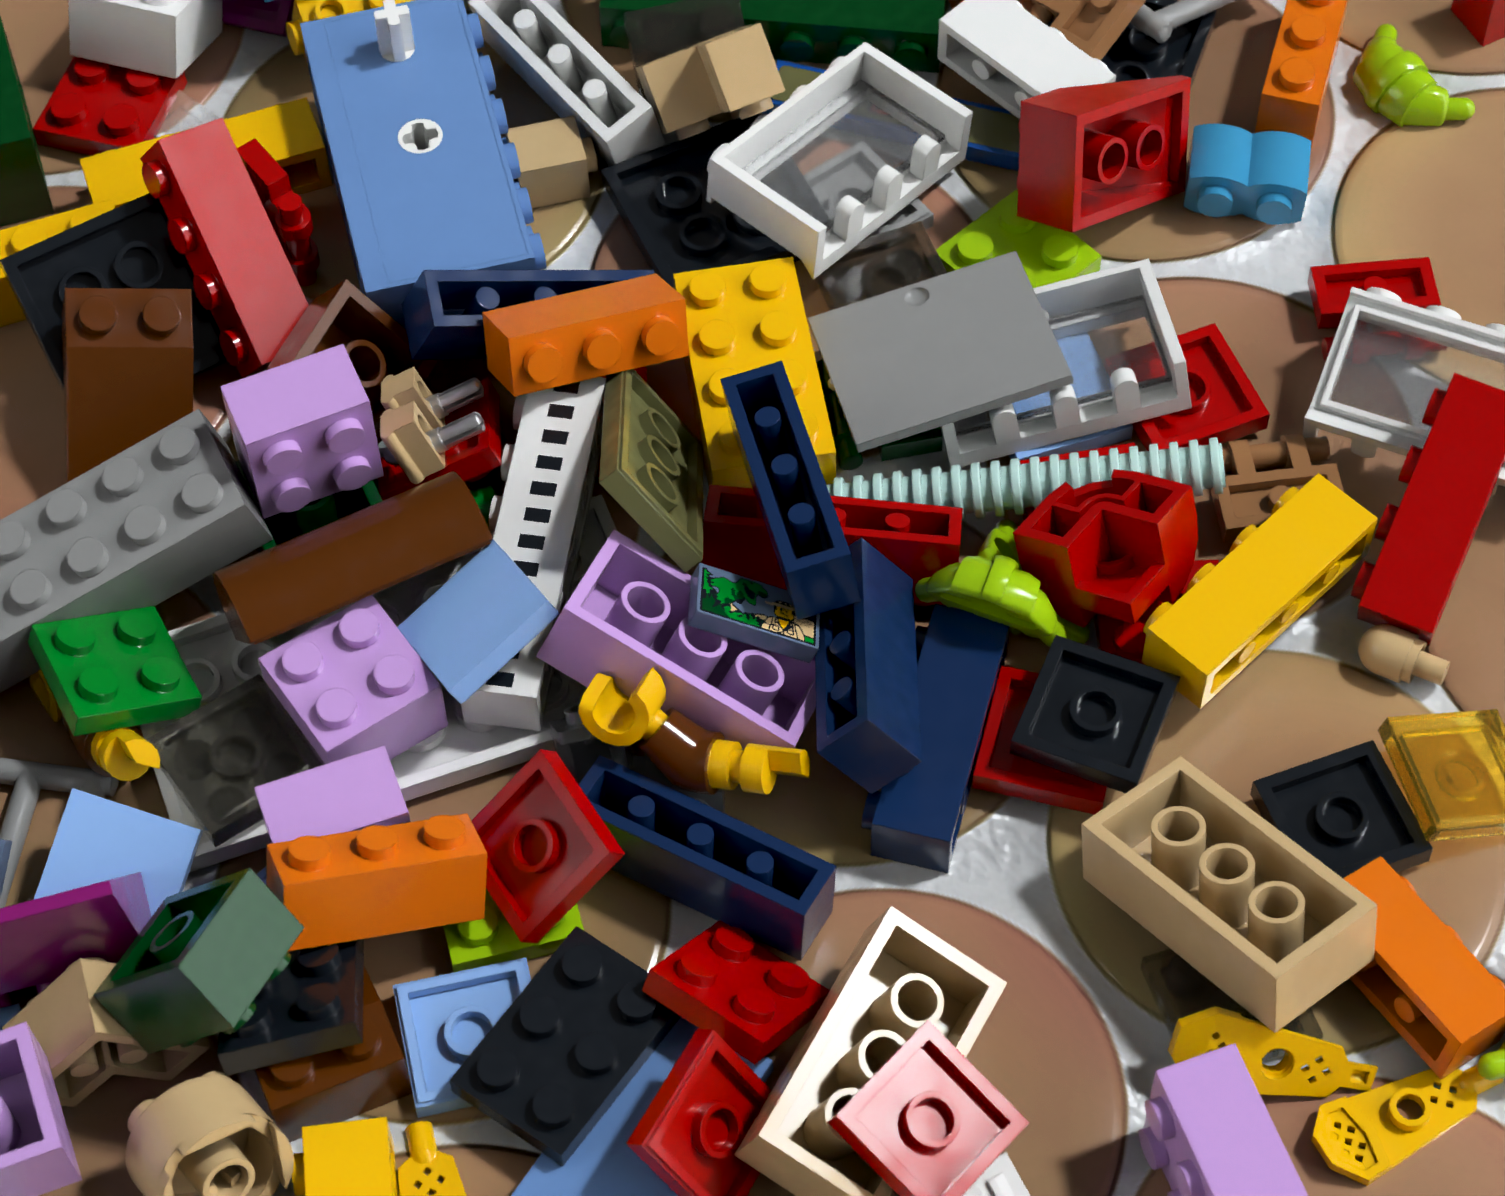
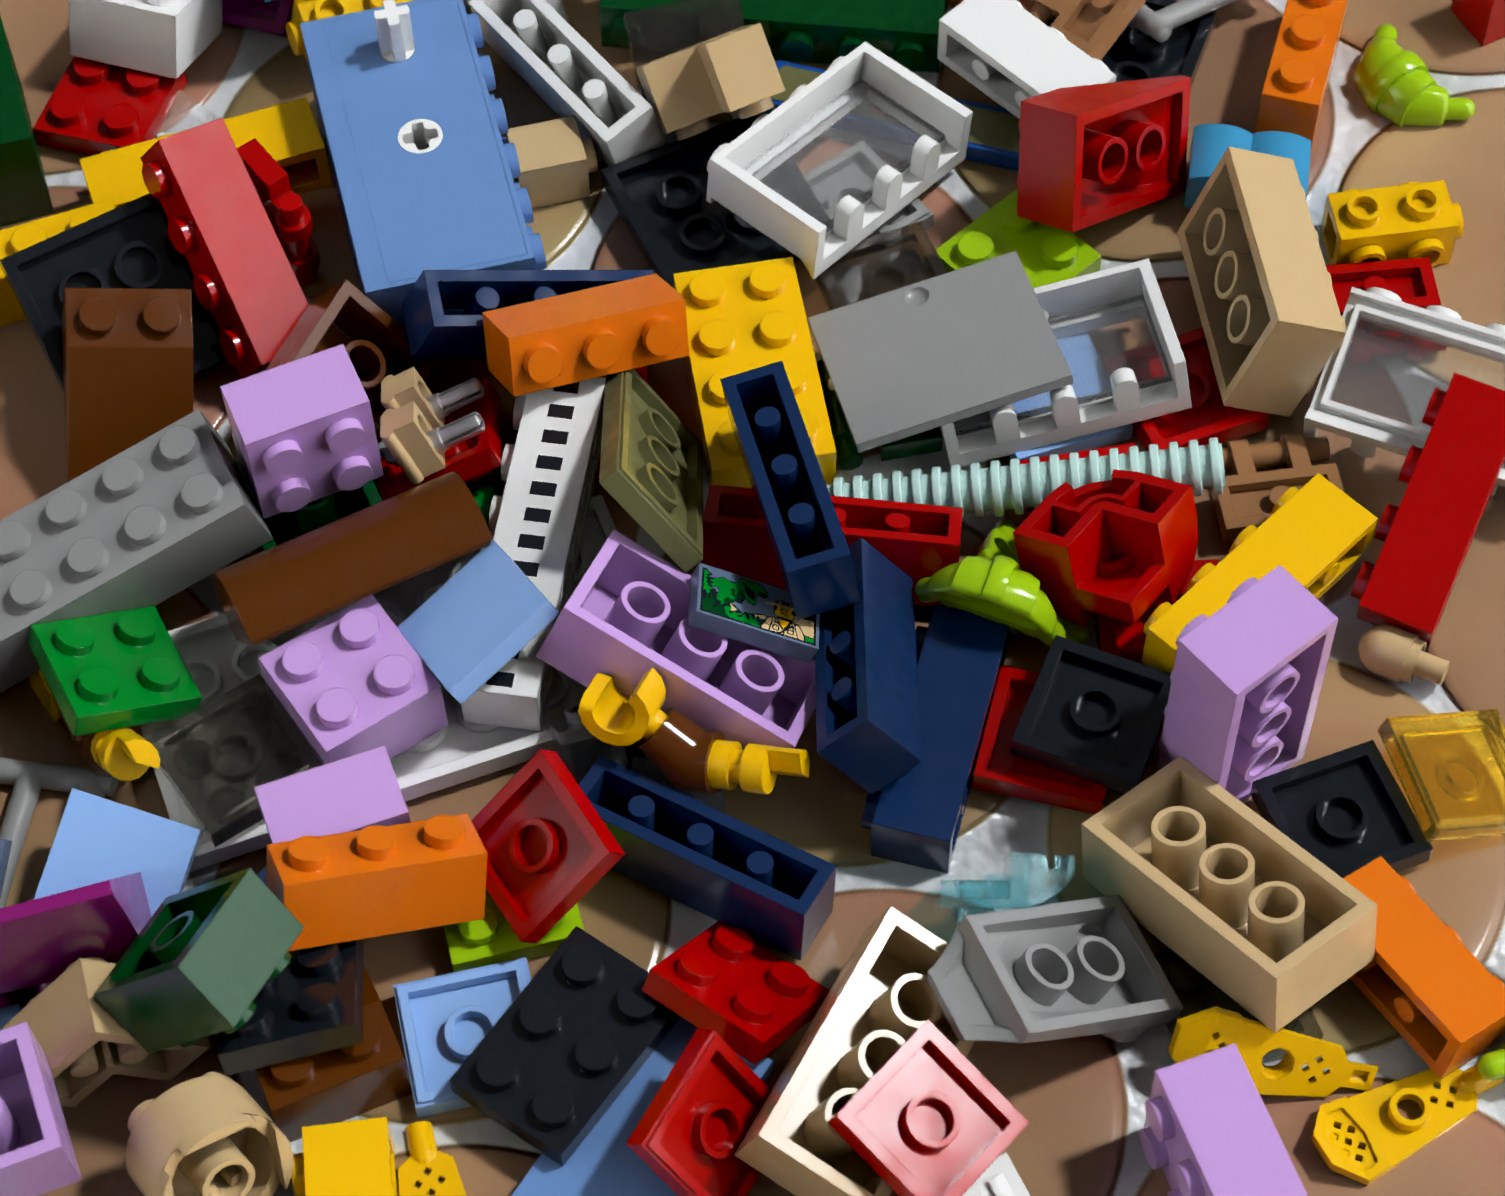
none -> light grey slope [927,894,1184,1044]
none -> clear light blue slope [936,853,1076,923]
none -> lavender brick [1155,565,1339,803]
none -> tan brick [1177,146,1346,417]
none -> yellow brick [1320,180,1464,267]

